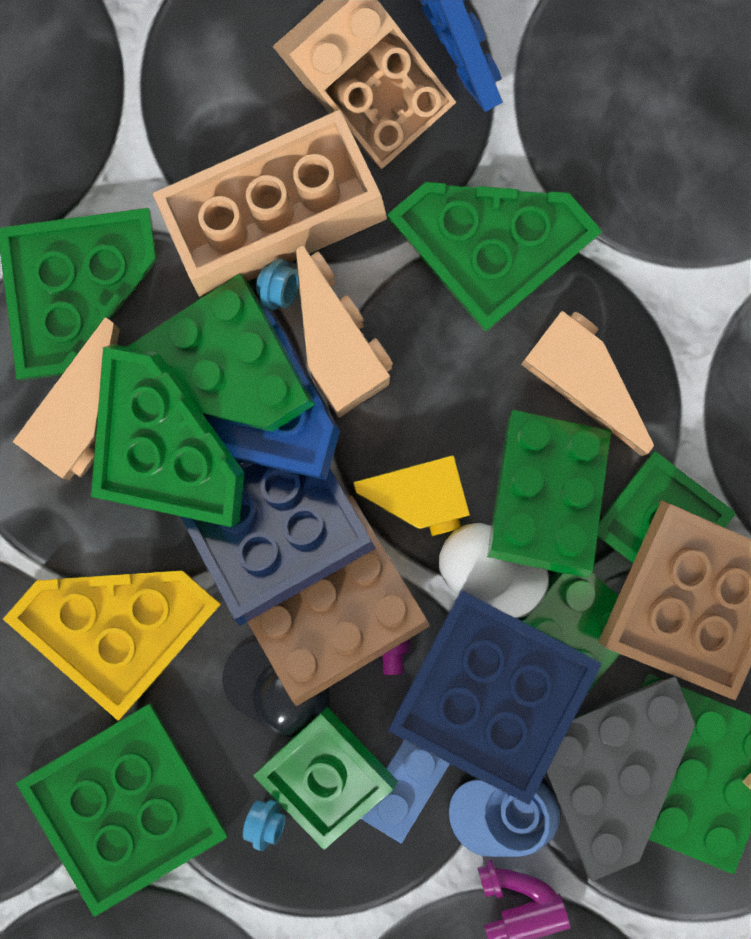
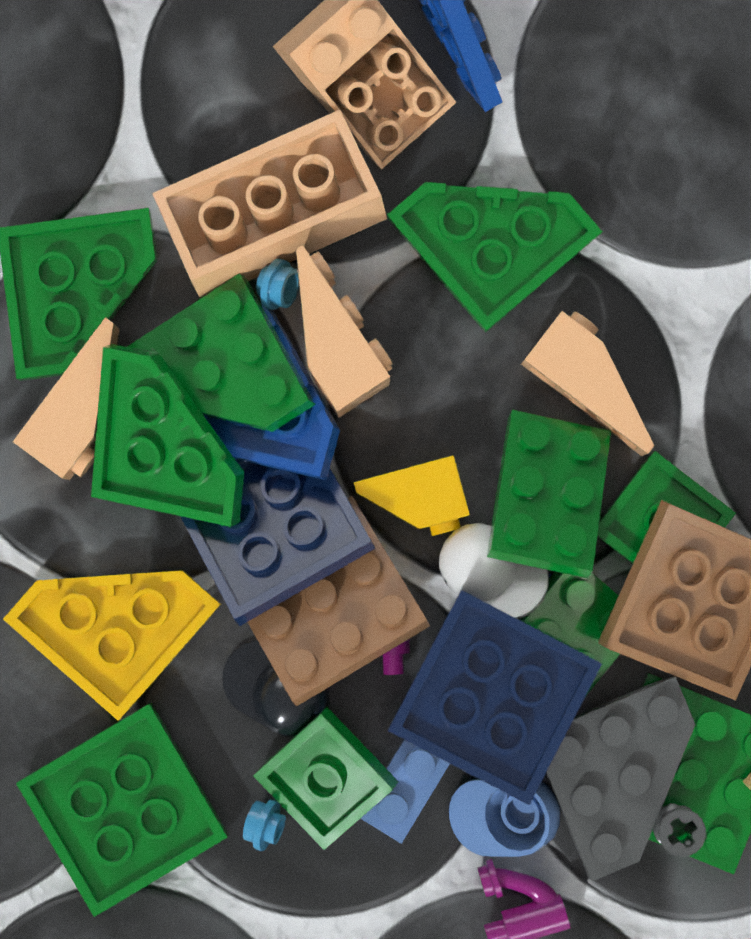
none -> dark grey bush [652,803,706,856]

